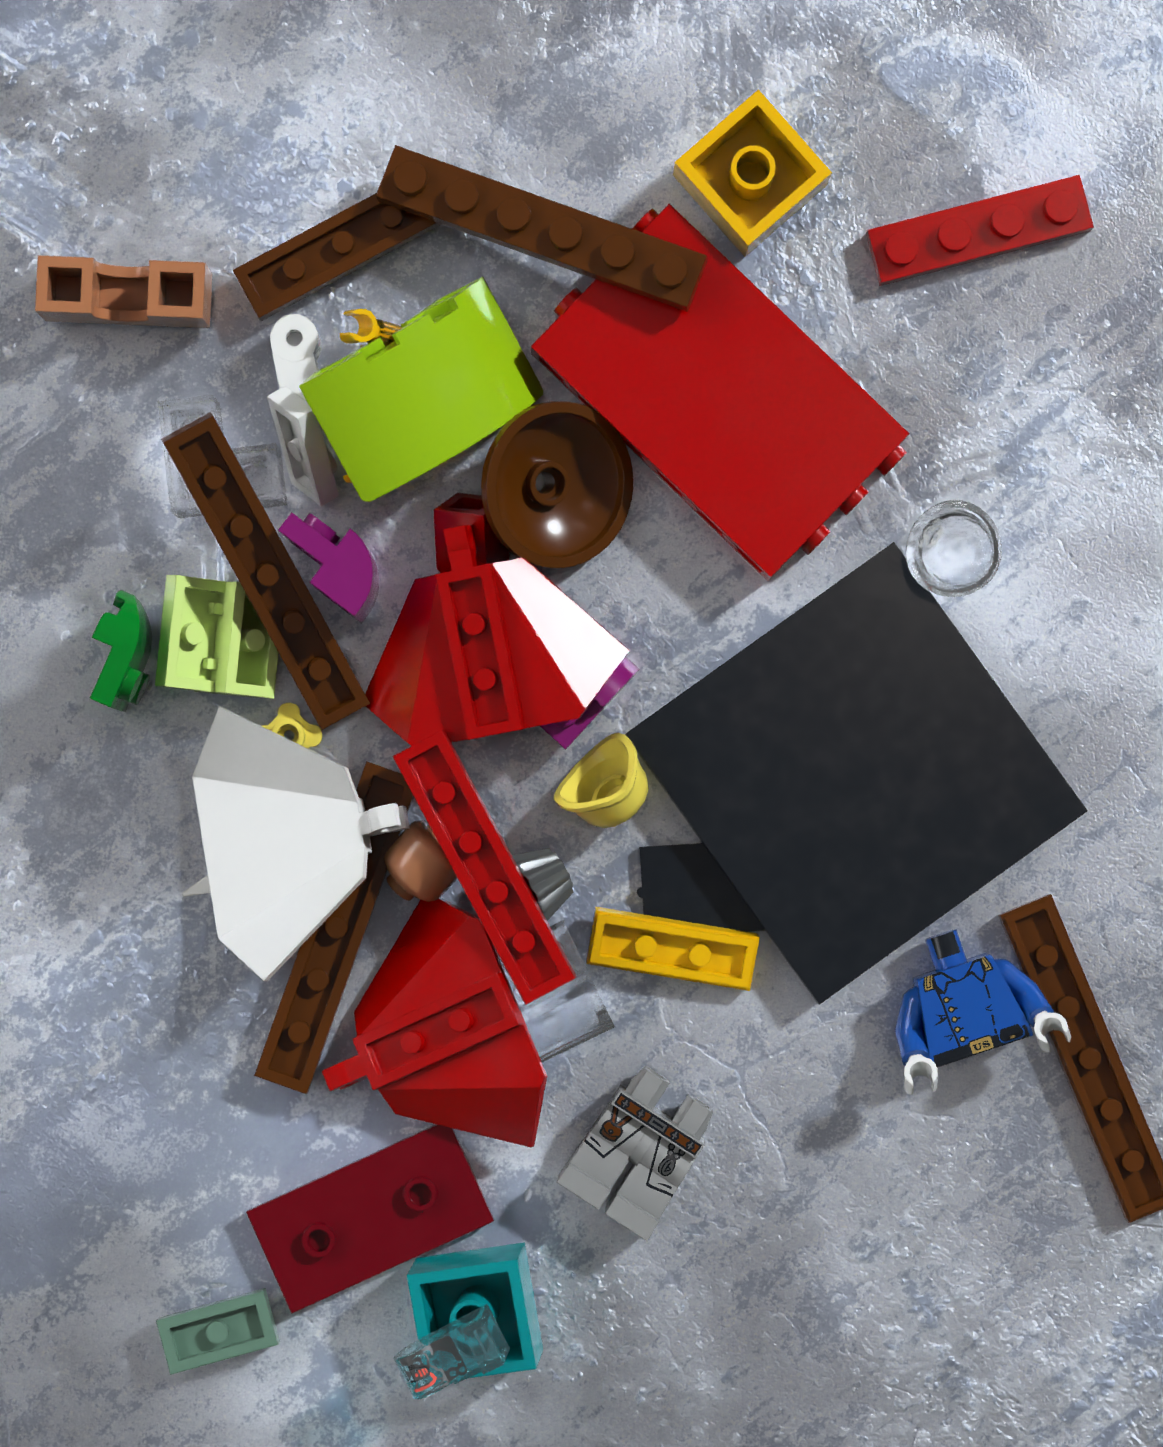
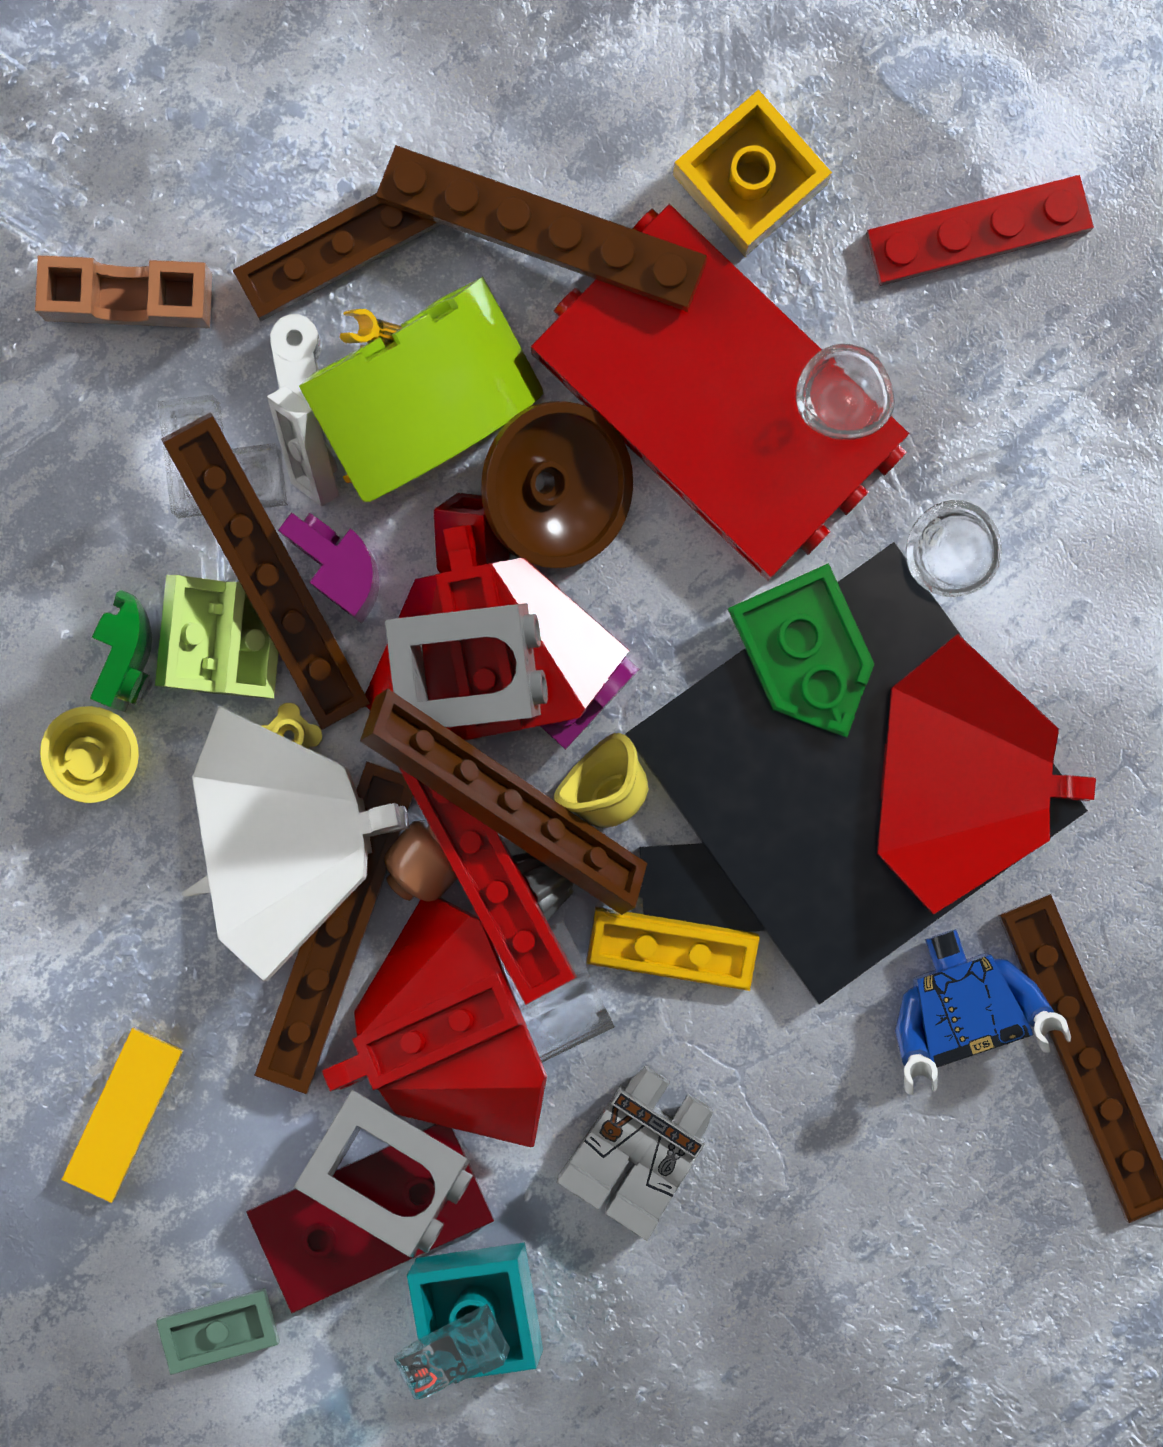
none -> light yellow helmet [40,706,139,803]
none -> yellow tile [61,1027,184,1203]
none -> light grey panel [294,1090,473,1258]
none -> reddish brown plate [360,689,647,915]
none -> light grey panel [385,603,548,727]
none -> green tile [727,563,874,738]
none -> clear helmet [796,344,895,440]
none -> red panel [877,634,1096,914]

